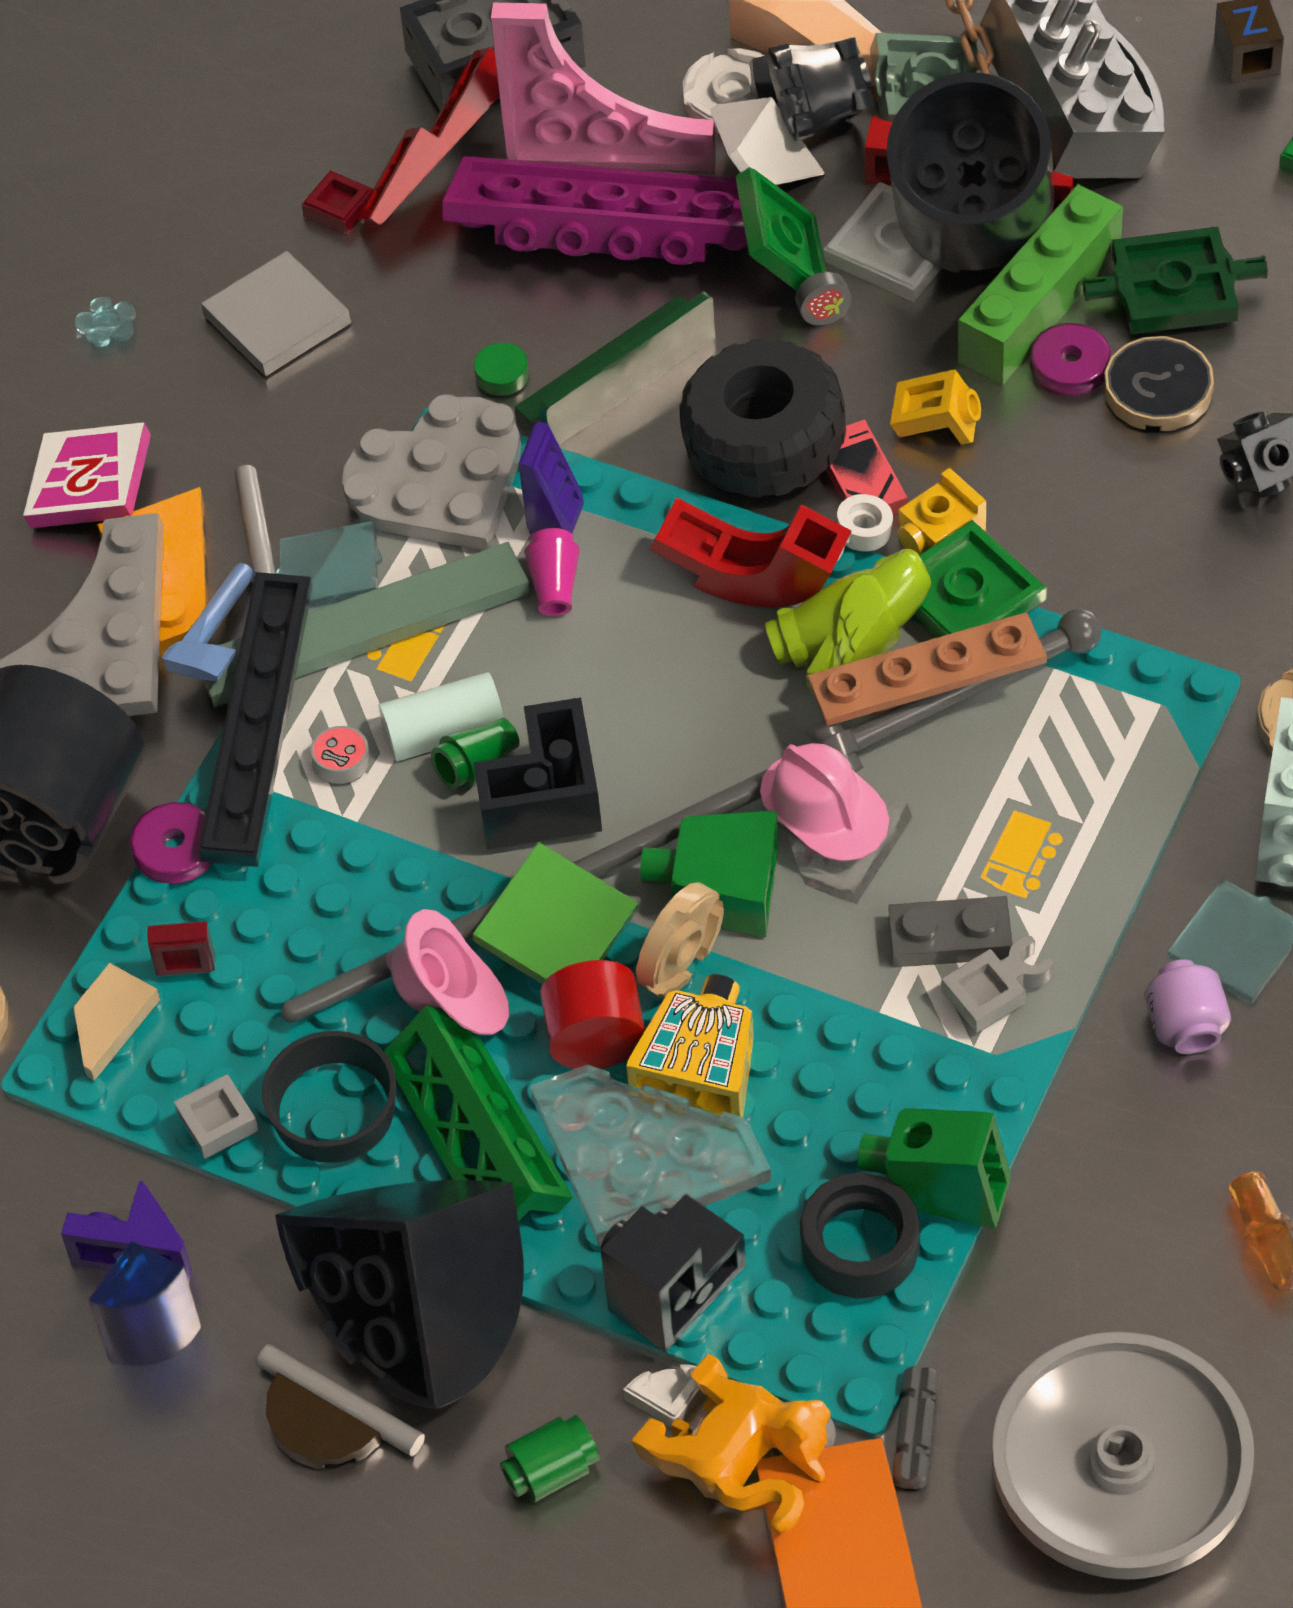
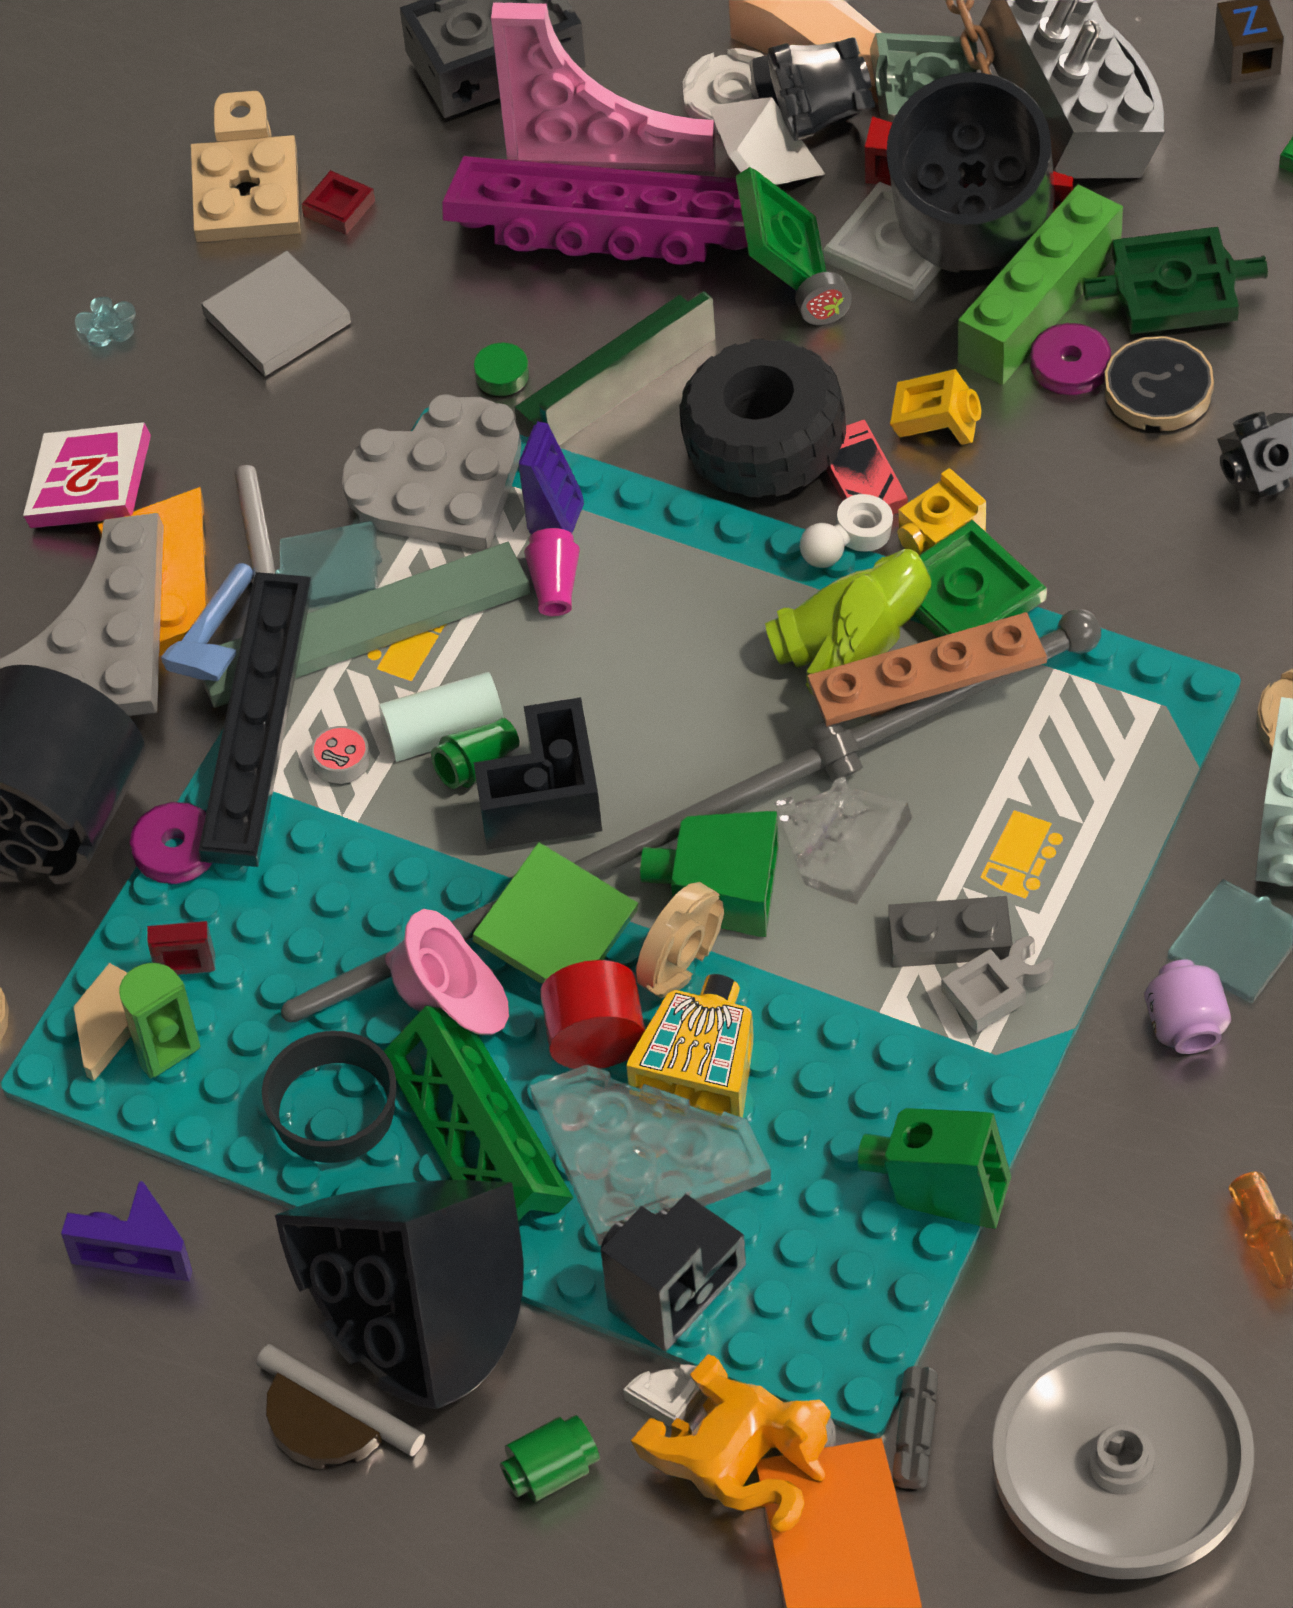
clear blue brick [89,1241,201,1366] -> none
light grey plate [174,1074,259,1159] -> none
slope [356,47,500,226] -> none
red arch [649,497,852,608] -> none
bright pink piece [760,743,889,862] -> none
black tyre [800,1172,920,1299] -> none
none -> bright green brick [119,963,201,1079]
none -> tan plate [191,91,301,243]

